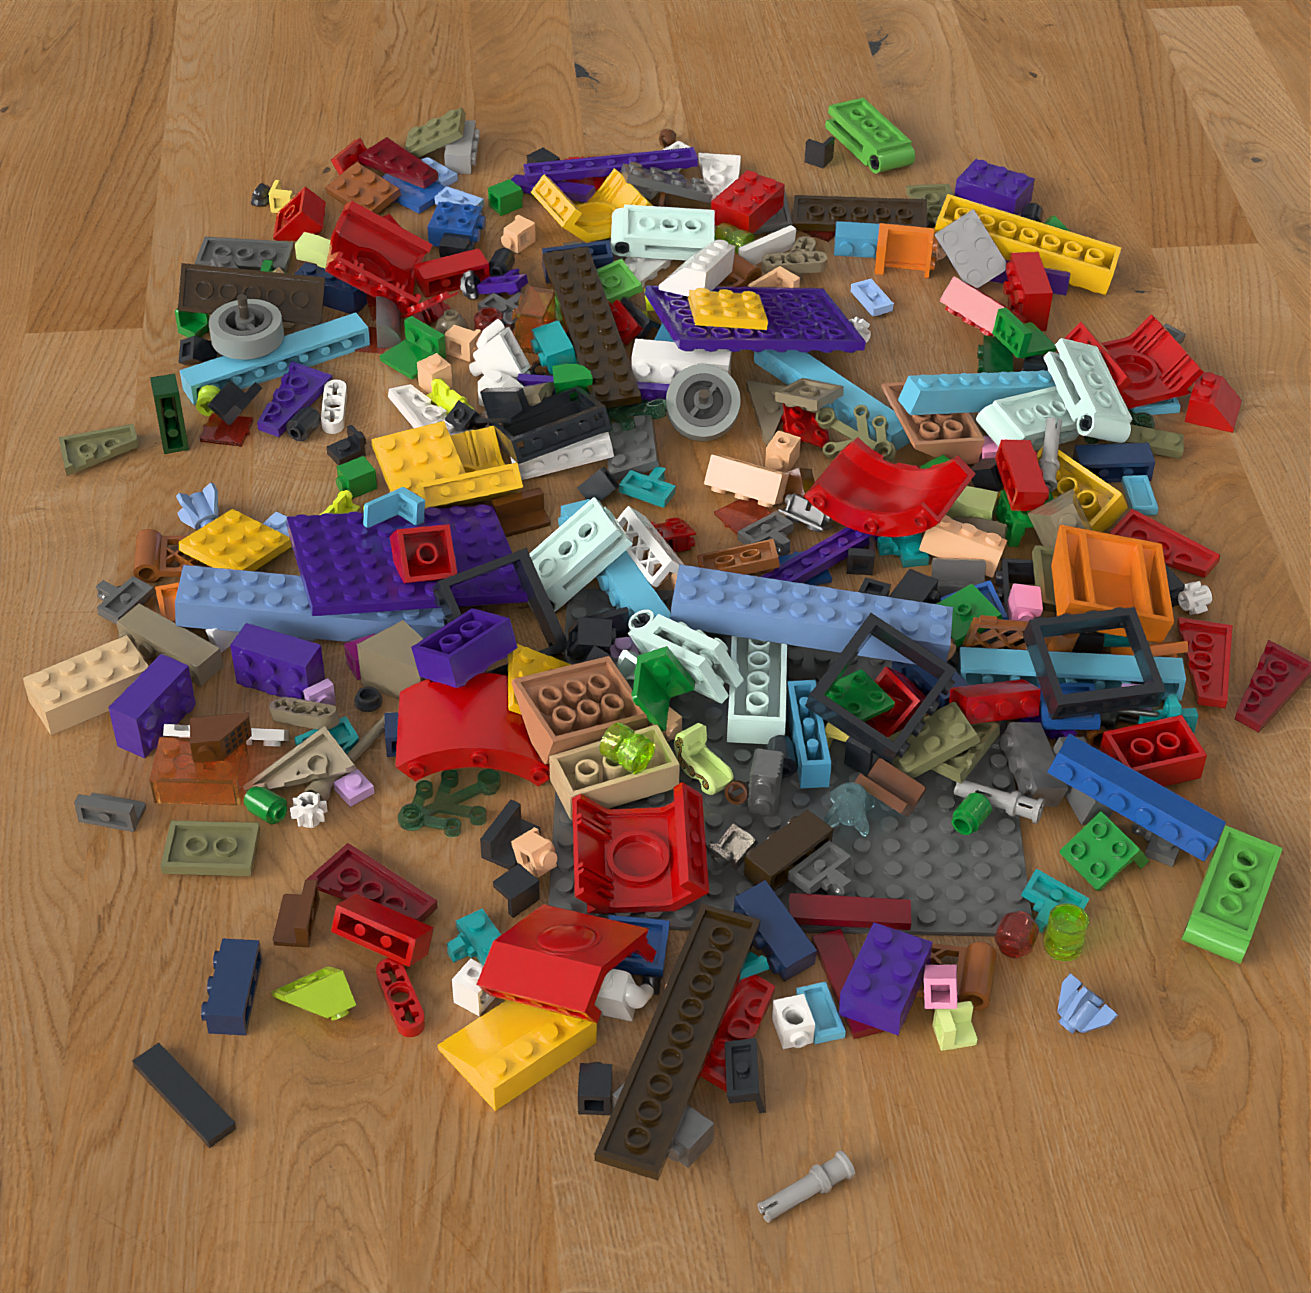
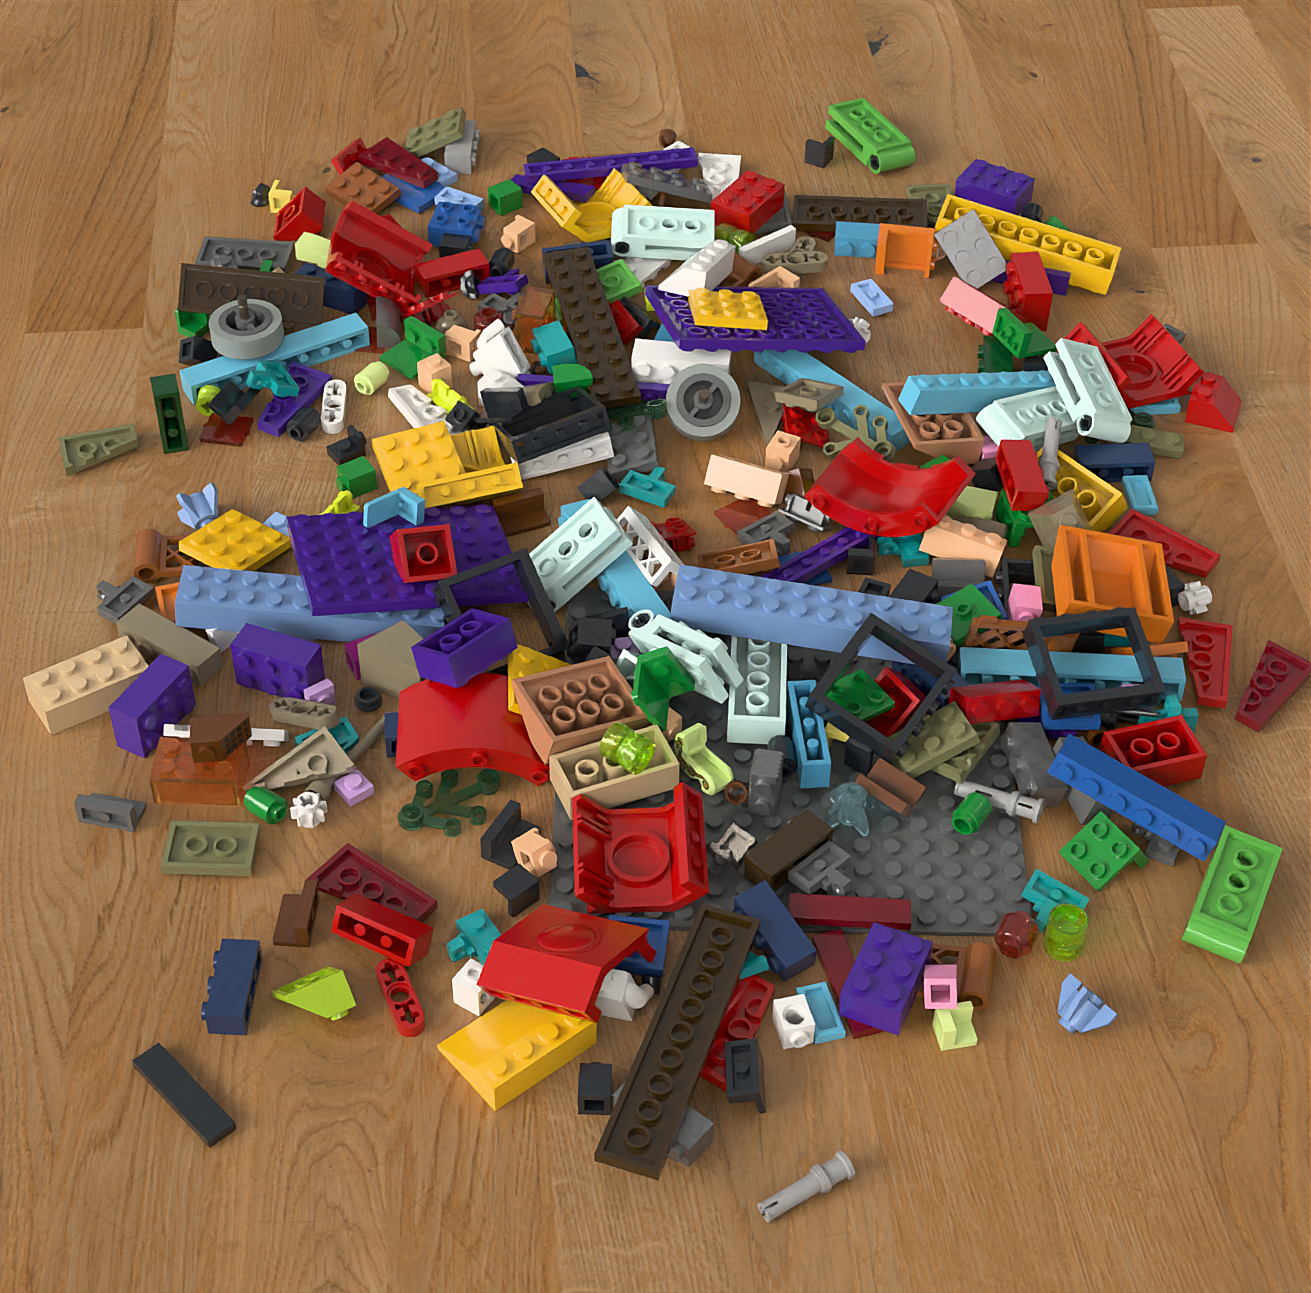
none -> teal hinge [246,360,300,397]
none -> yellowish green brick [354,362,389,395]

